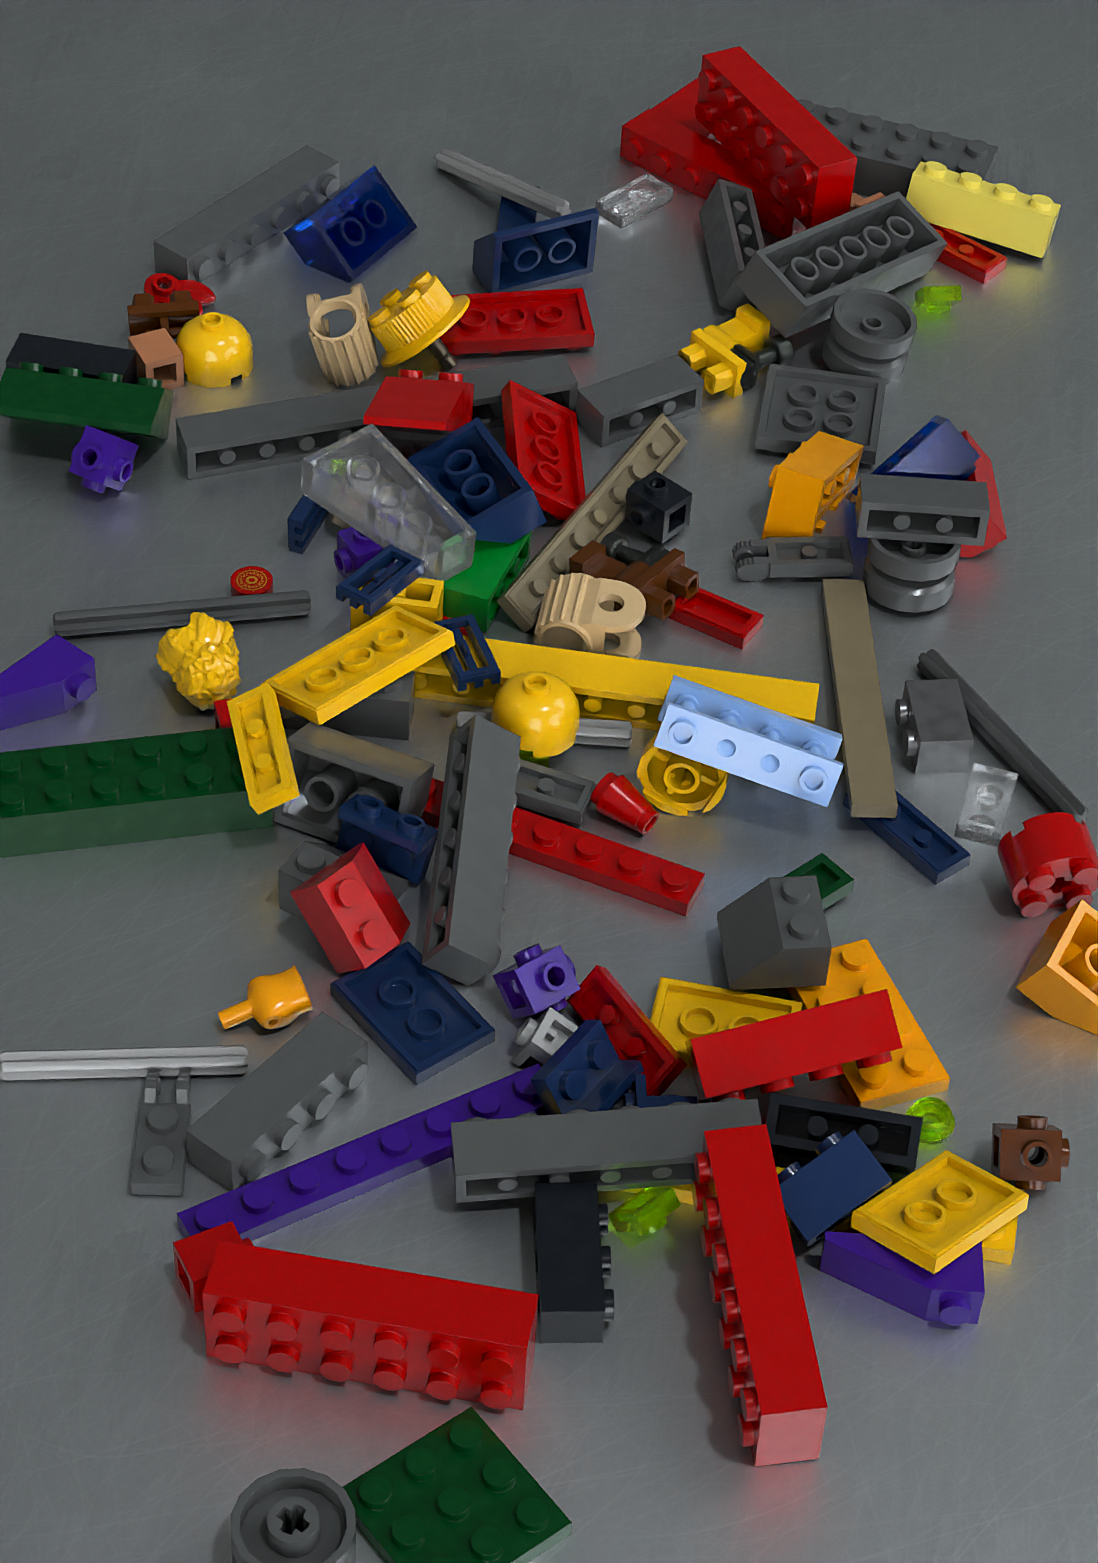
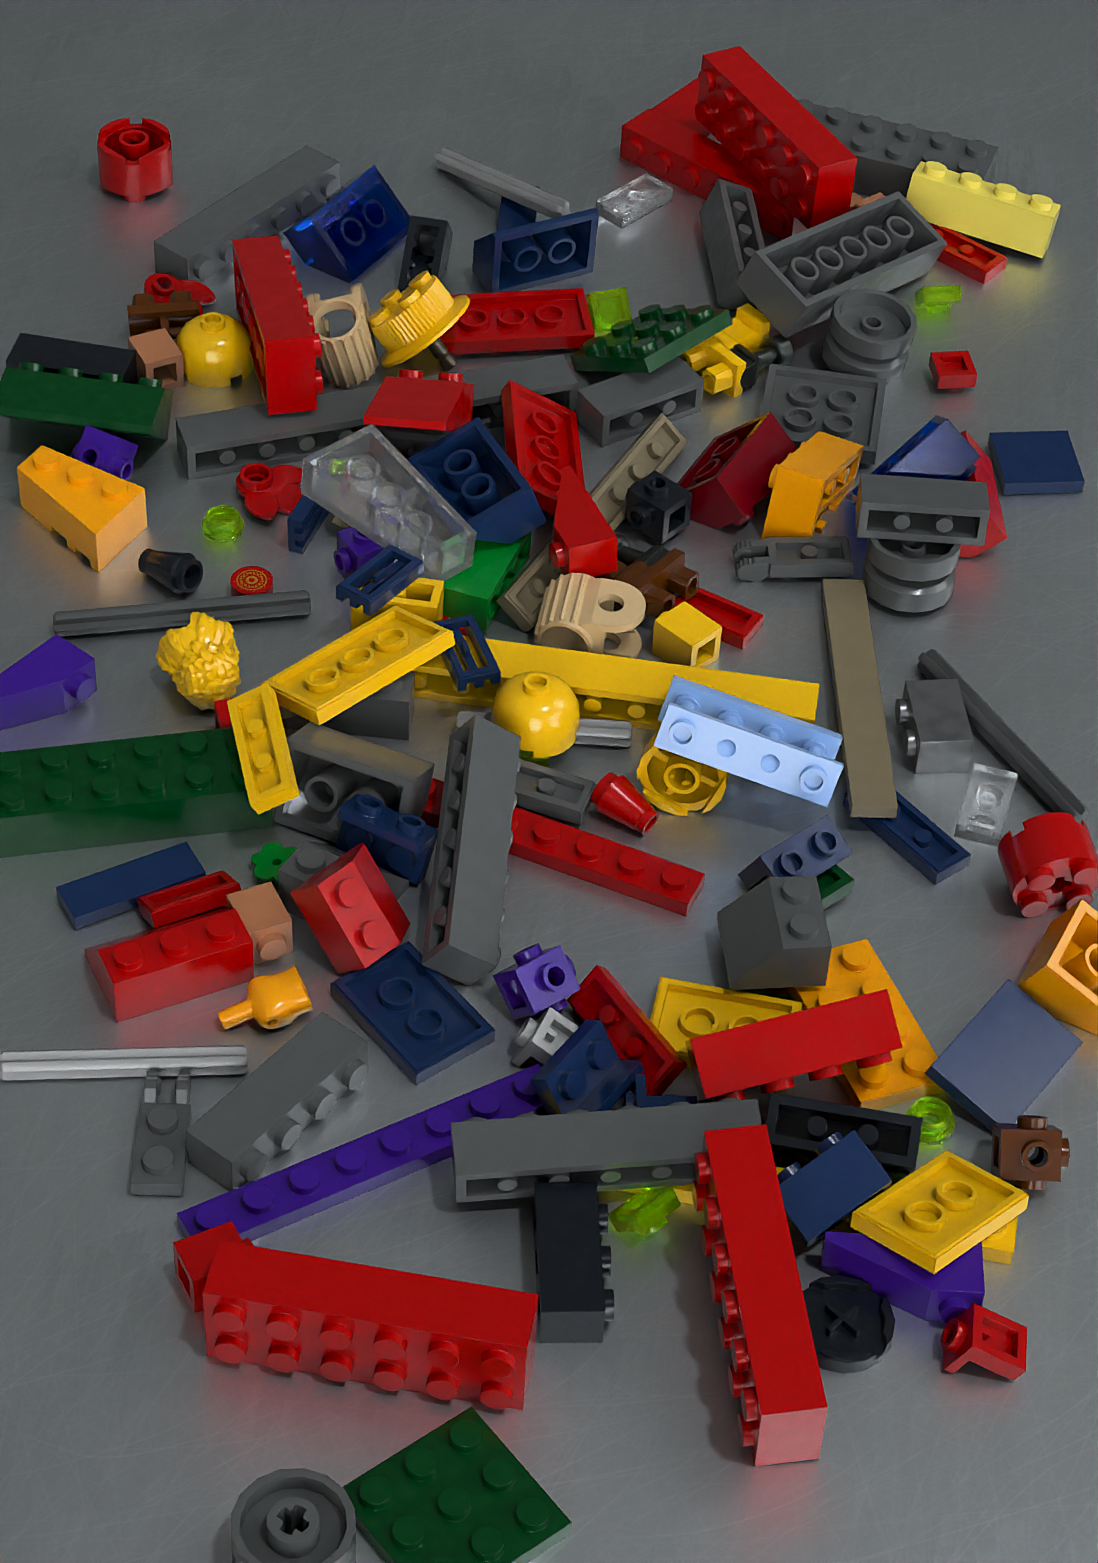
none -> light orange wedge [17,445,147,573]
none -> dark blue tile [56,841,206,929]
none -> red slope [84,908,254,1023]
none -> red brick [97,118,173,203]
none -> red tile [136,870,241,929]
none -> black cone [138,549,203,594]
none -> clear neon green plate [202,505,244,543]
none -> nougat brick [226,881,293,964]
none -> red brick [232,235,323,415]
none -> red plate [236,463,307,520]
none -> green plant [251,842,296,884]
none -> black arch [398,215,453,292]
none -> red slope [549,466,617,577]
none -> dark green plate [570,304,733,373]
none -> clear neon green plate [586,287,632,333]
none -> yellow brick [652,601,722,668]
none -> dark red slope [677,412,797,530]
none -> dark blue bracket [738,815,852,890]
none -> black tile [803,1275,895,1374]
none -> dark blue tile [924,979,1083,1132]
none -> red plate [928,350,977,389]
none -> red bracket [940,1303,1027,1381]
none -> dark blue tile [988,430,1085,495]

